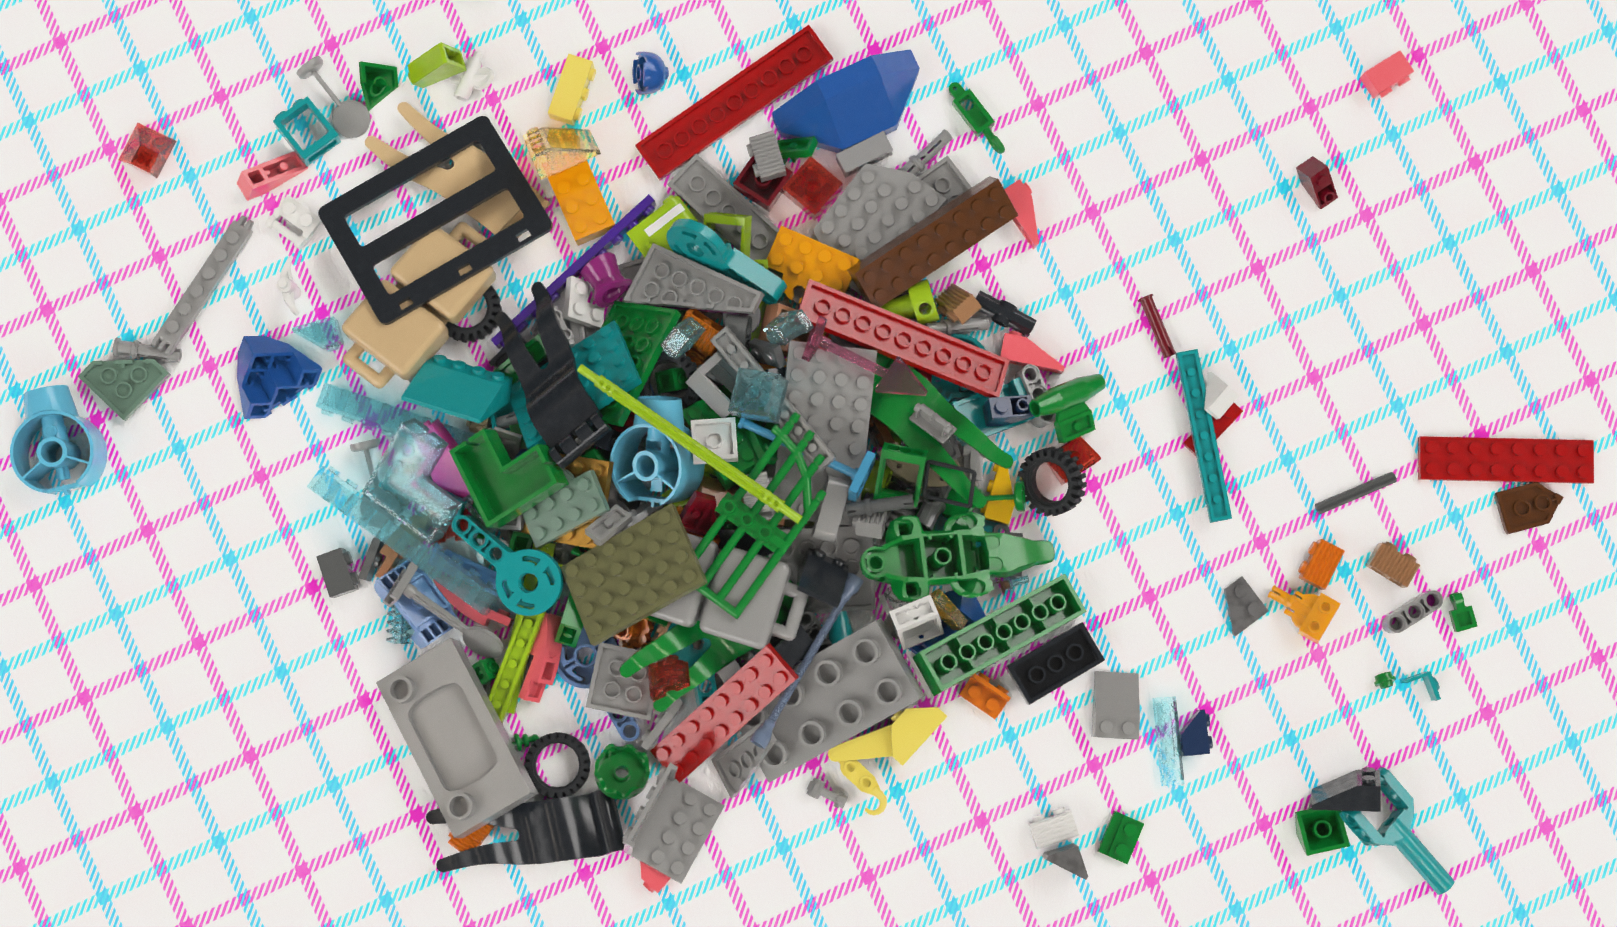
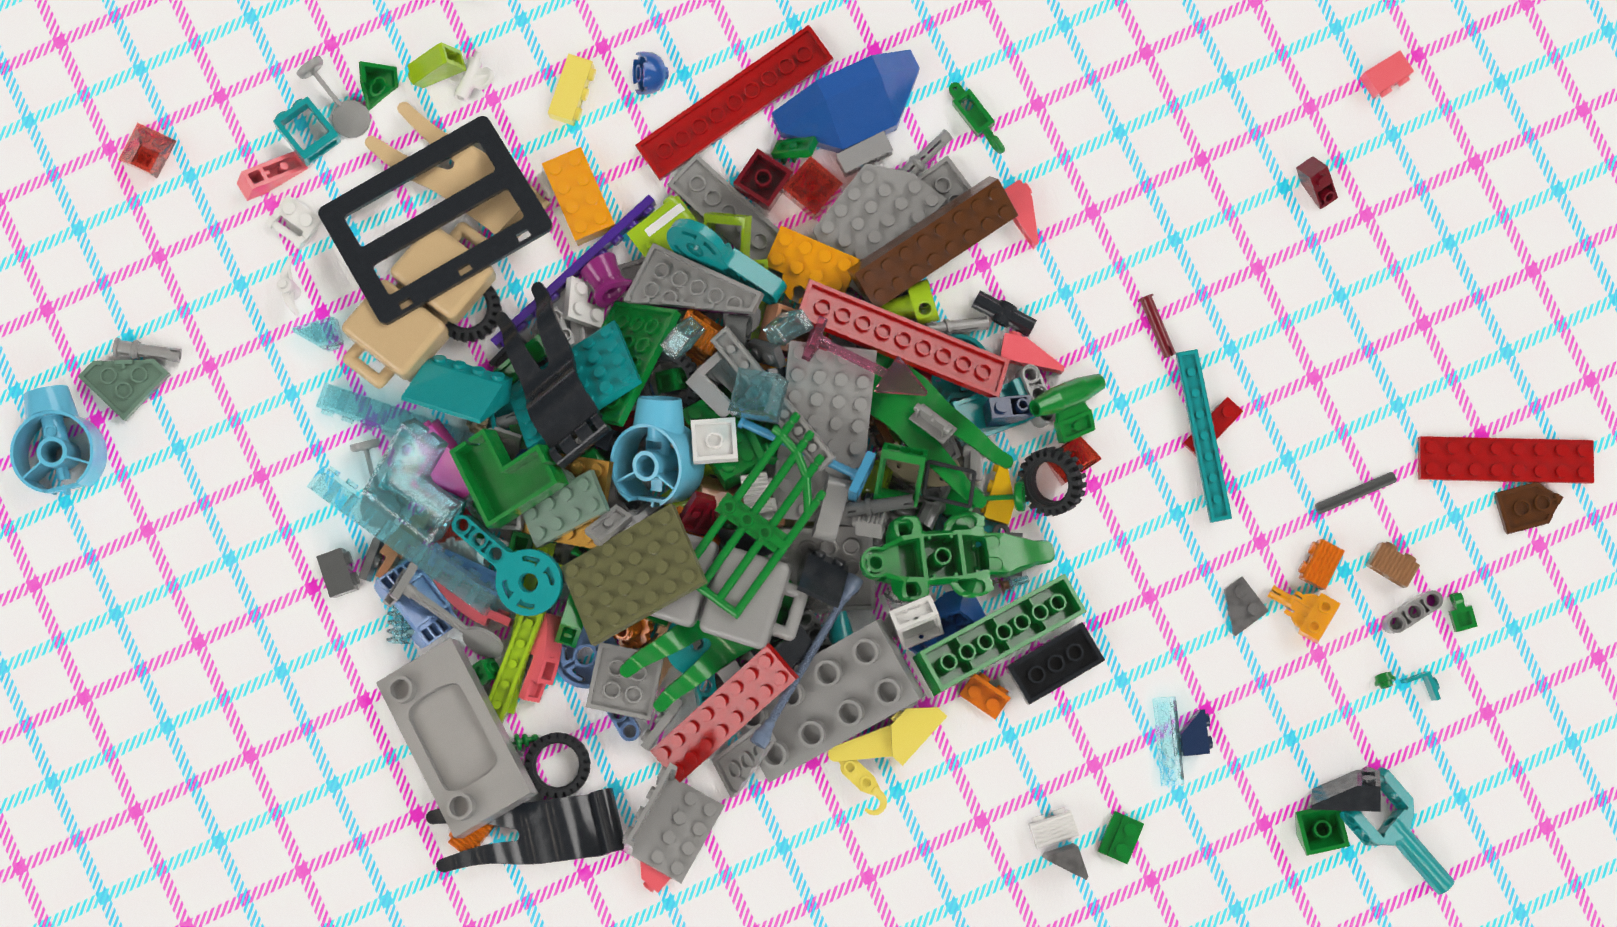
light grey hinge [151,215,254,356] -> none
blue brick [237,336,322,419] -> none
clear yellow slope [523,127,601,180] -> none
lime axle [577,364,803,524] -> none
green plate [594,744,650,800] -> none
clear red cylinder [648,655,690,701] -> none
light grey brick [746,130,786,182] -> none
light grey bar [806,778,848,809] -> none
clear yellow slope [929,588,968,630] -> none
medium nougat brick [935,283,982,325] -> none
light grey slope [1091,671,1140,740] -> none
white slope [1204,371,1240,419] -> none

